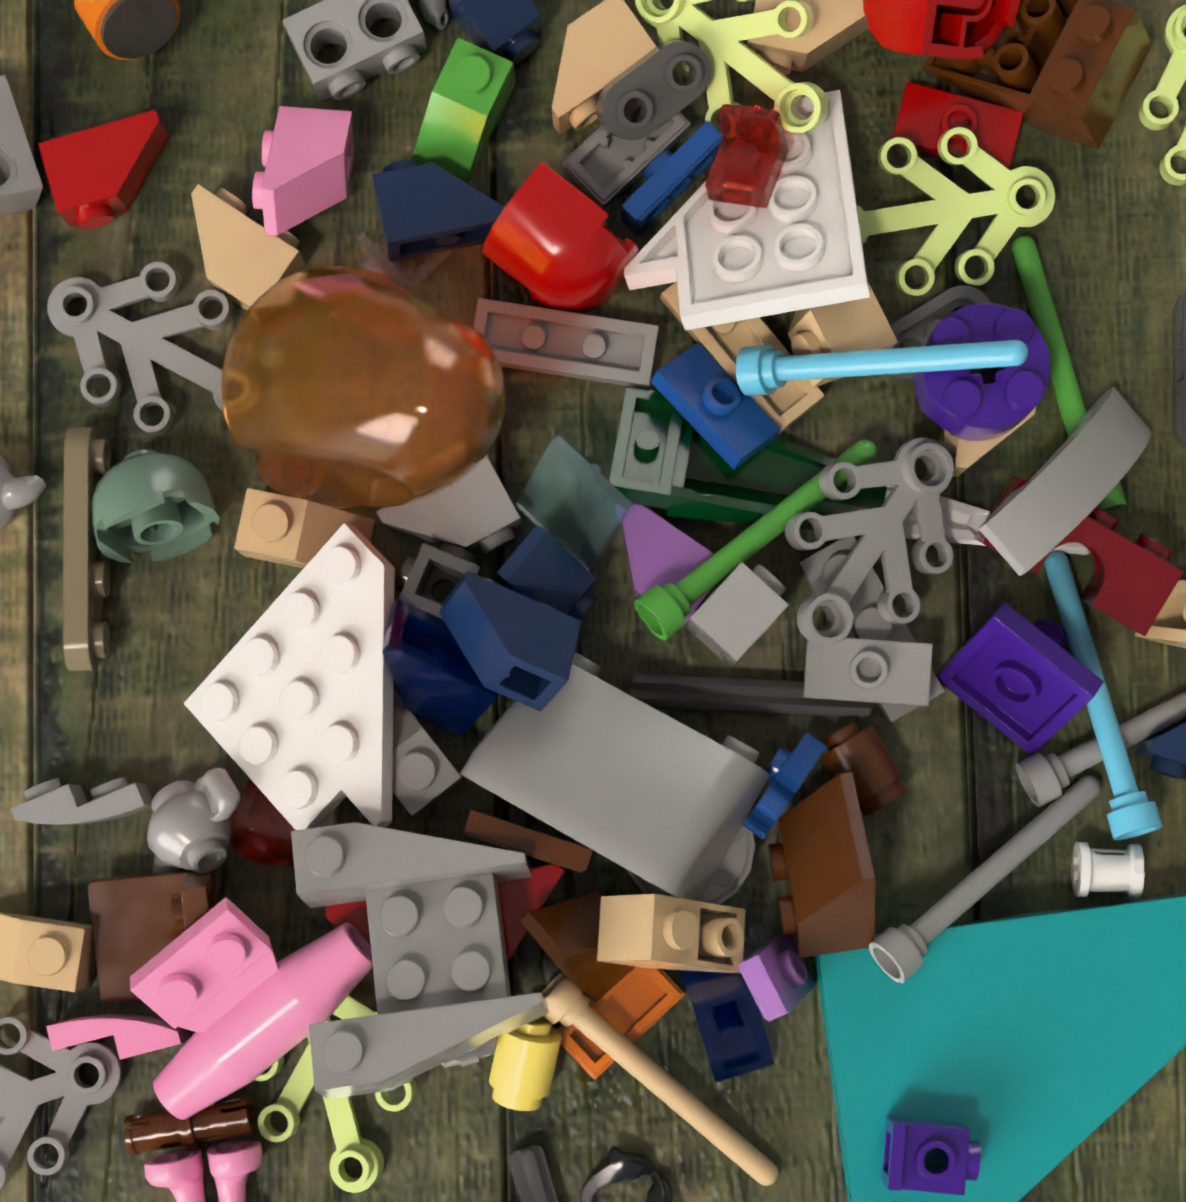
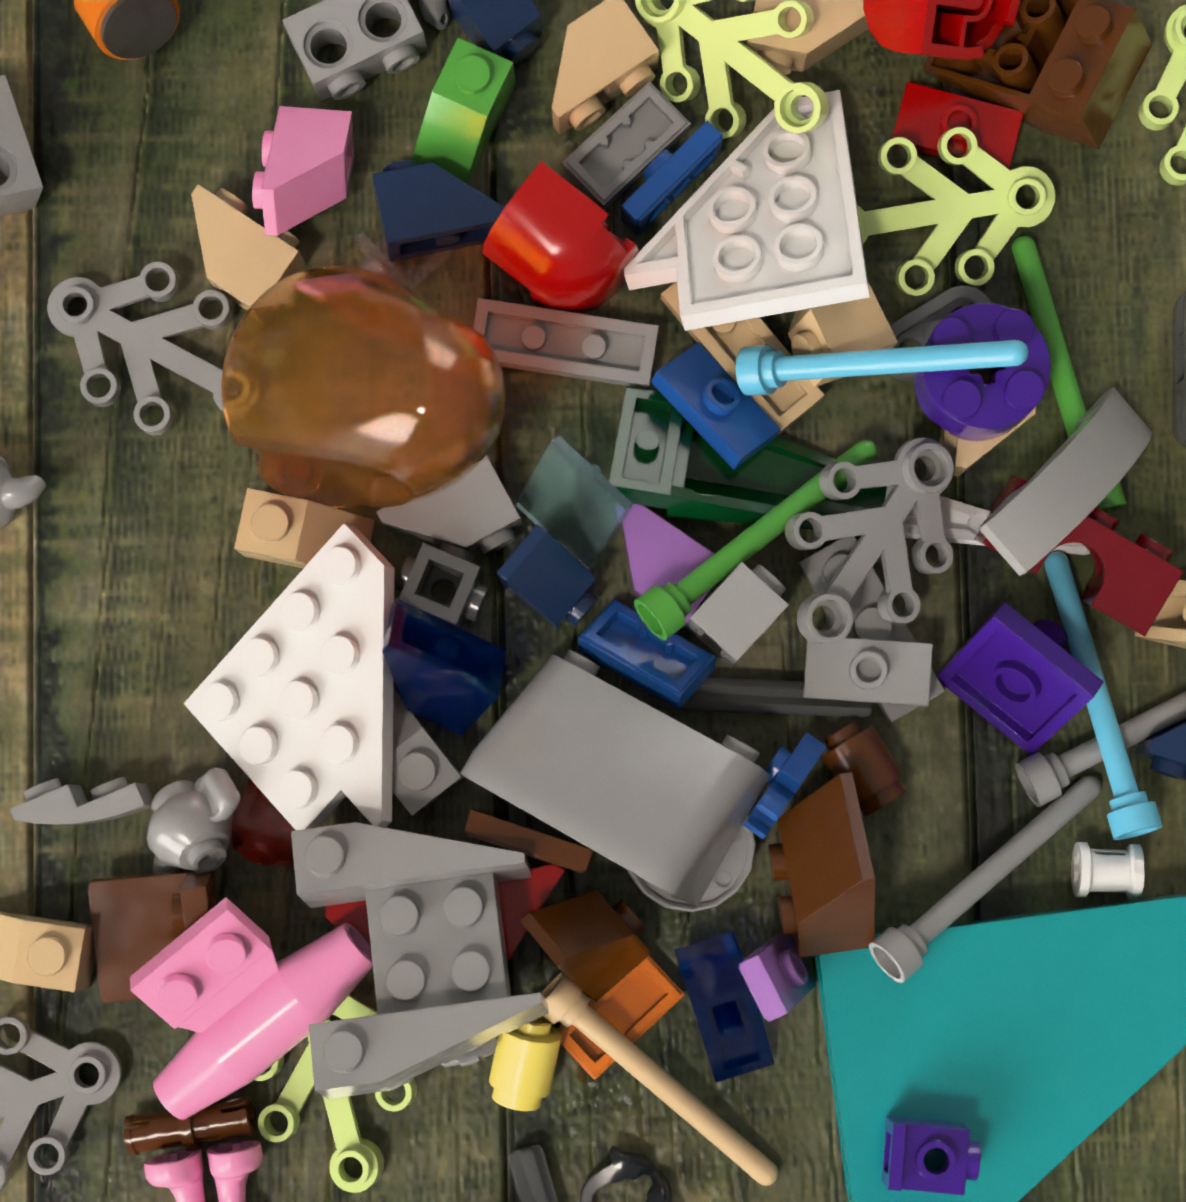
red slope [38,109,170,230] -> none
bright pink slope [46,1014,191,1060] -> none
dark tan plate [63,427,111,671] -> none
sand green cylinder [92,449,220,563] -> none
dark blue slope [439,571,581,711] -> none
dark grey plate [597,40,710,140] -> none
tan slope [597,894,746,973] -> none
clear red bracket [705,104,789,208] -> none
none -> blue plate [578,599,715,710]

